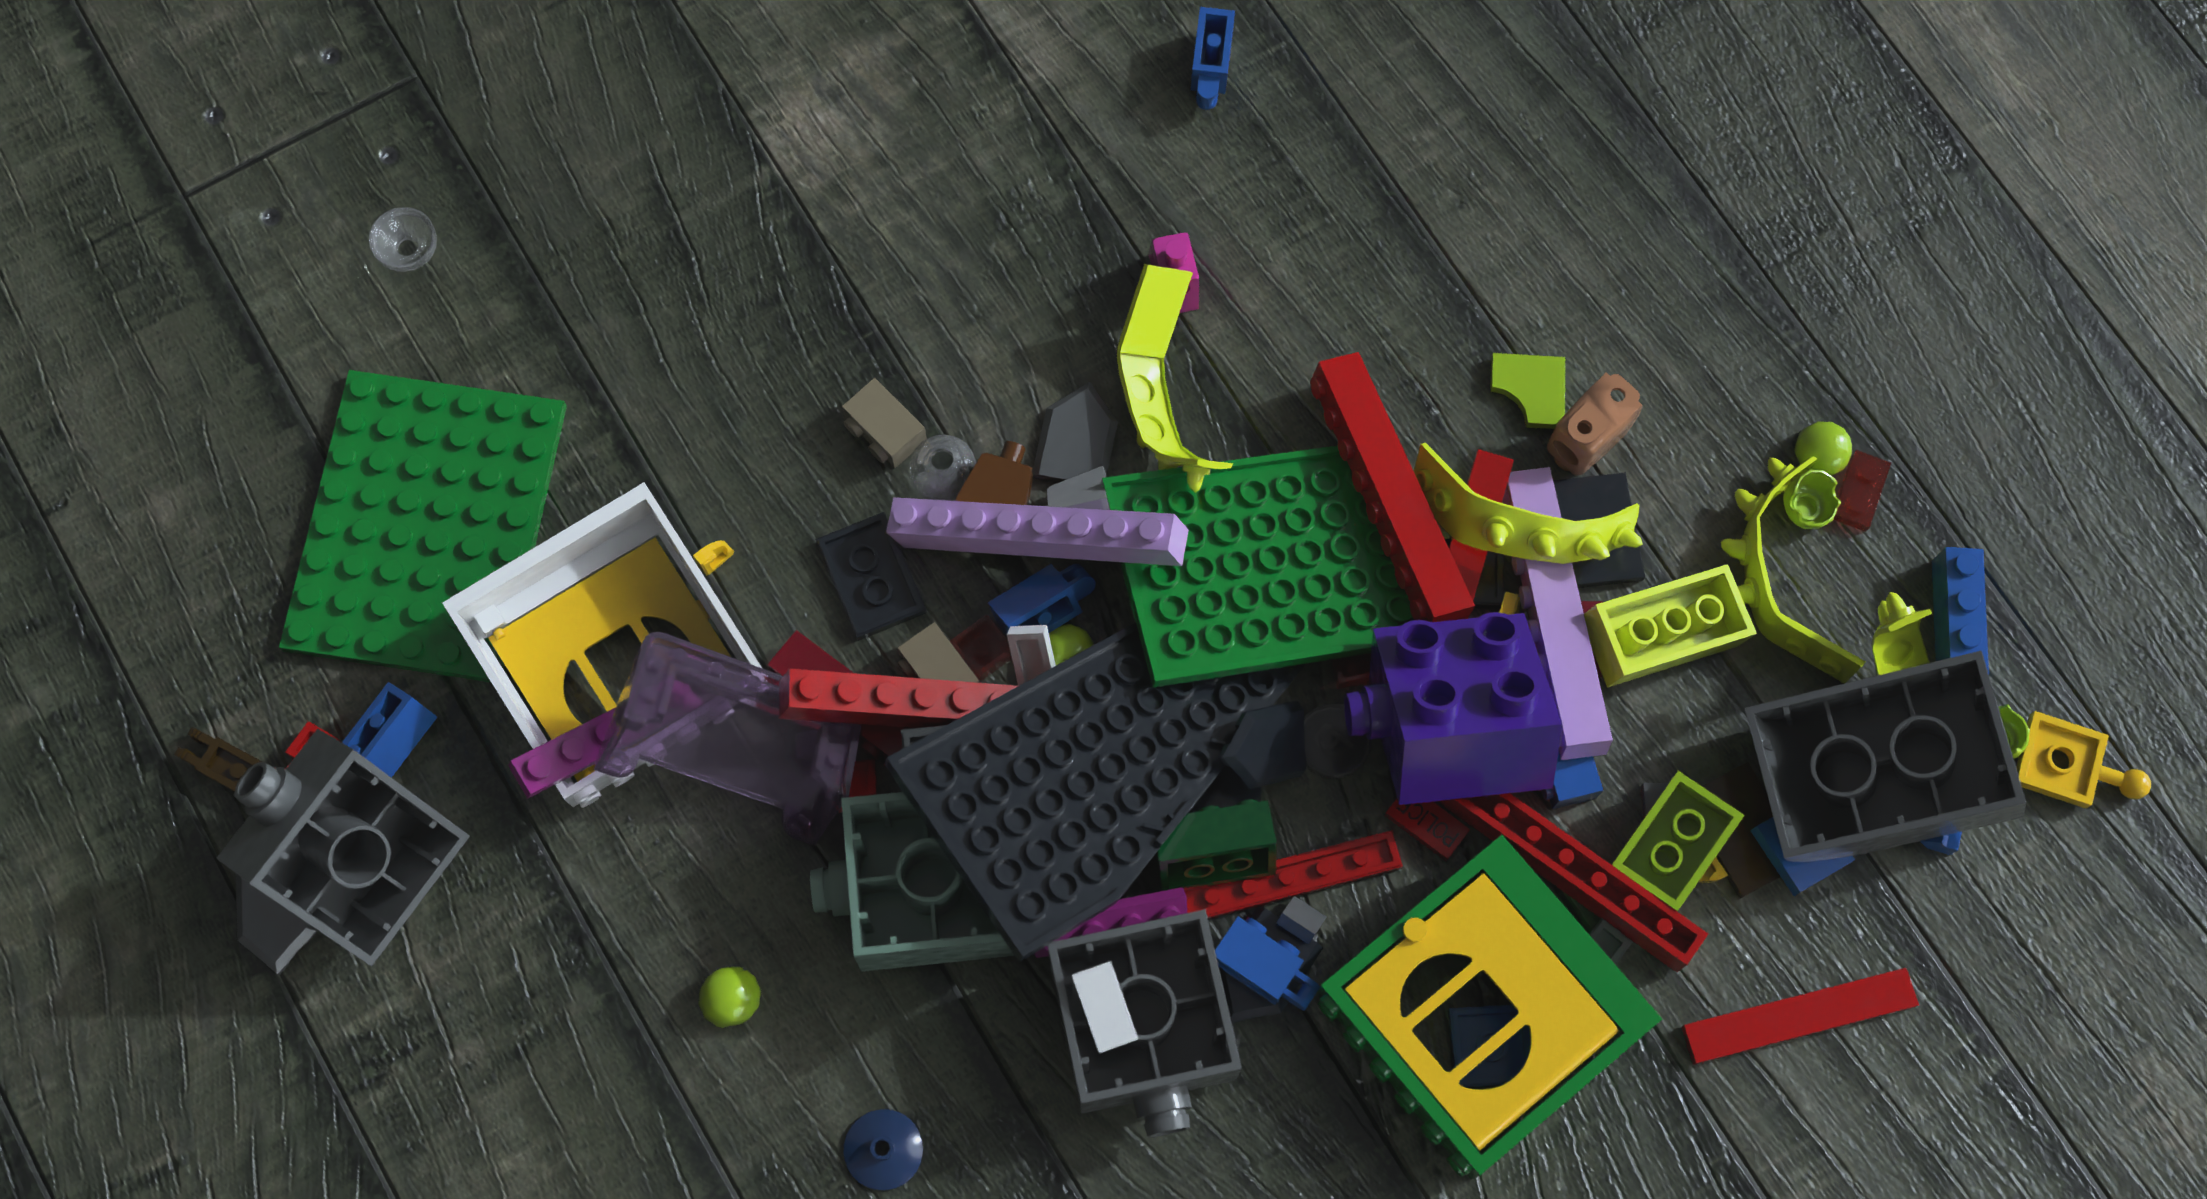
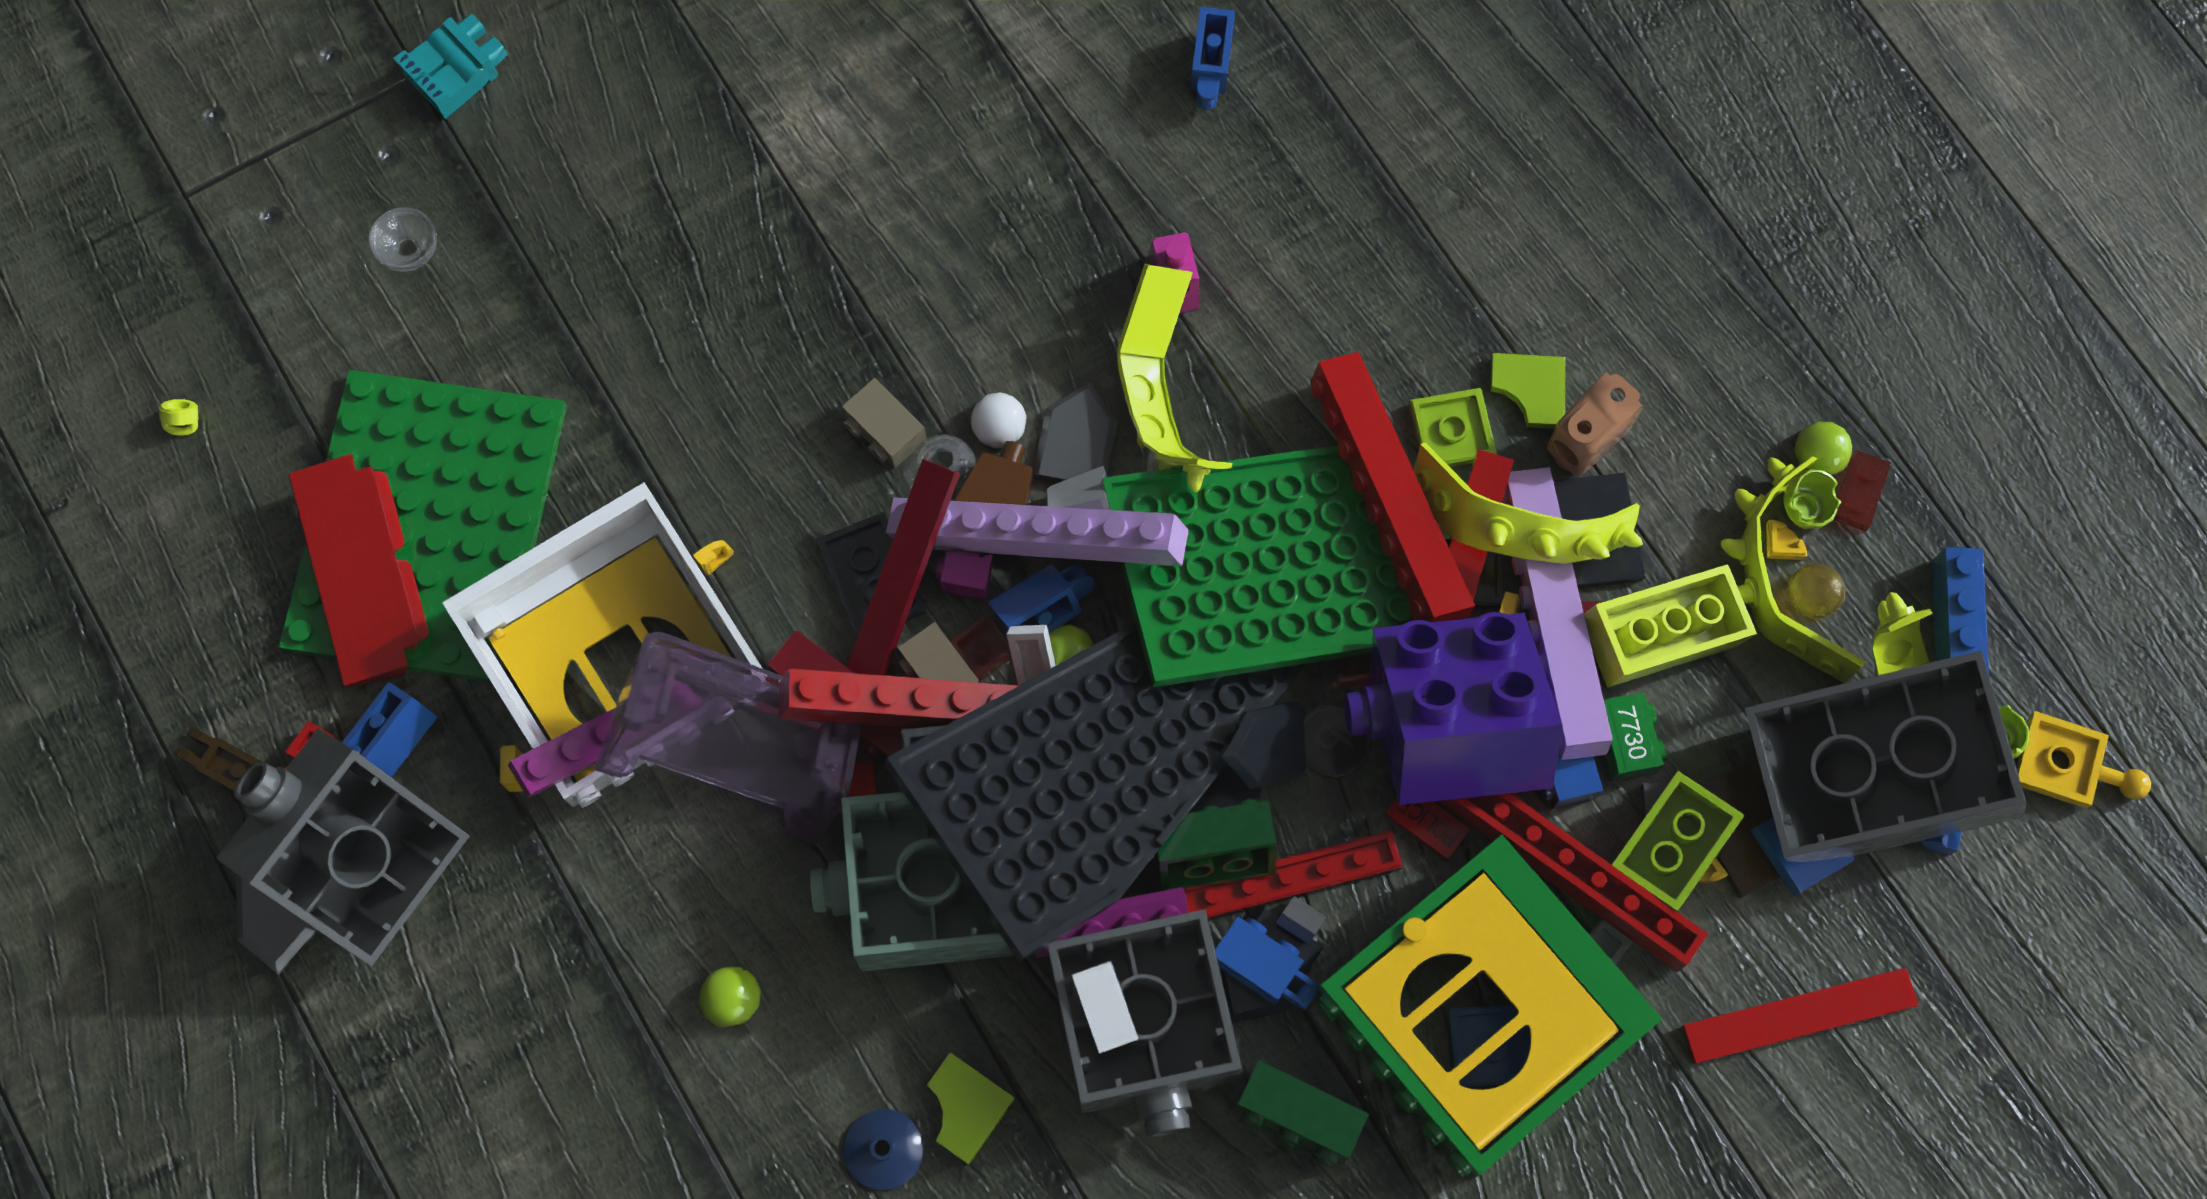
none -> neon yellow tile [159,399,198,436]
none -> red slope [289,453,428,689]
none -> teal hips [394,14,508,119]
none -> yellow tile [500,745,523,792]
none -> dark red tile [847,459,960,676]
none -> lime tile [927,1052,1015,1165]
none -> magenta window [935,549,994,601]
none -> white hair [971,392,1027,449]
none -> dark green brick [1233,1060,1369,1168]
none -> lime tile [1408,388,1497,467]
none -> green brick [1604,692,1666,782]
none -> yellow tile [1766,520,1807,560]
none -> clear yellow hair [1786,563,1846,620]

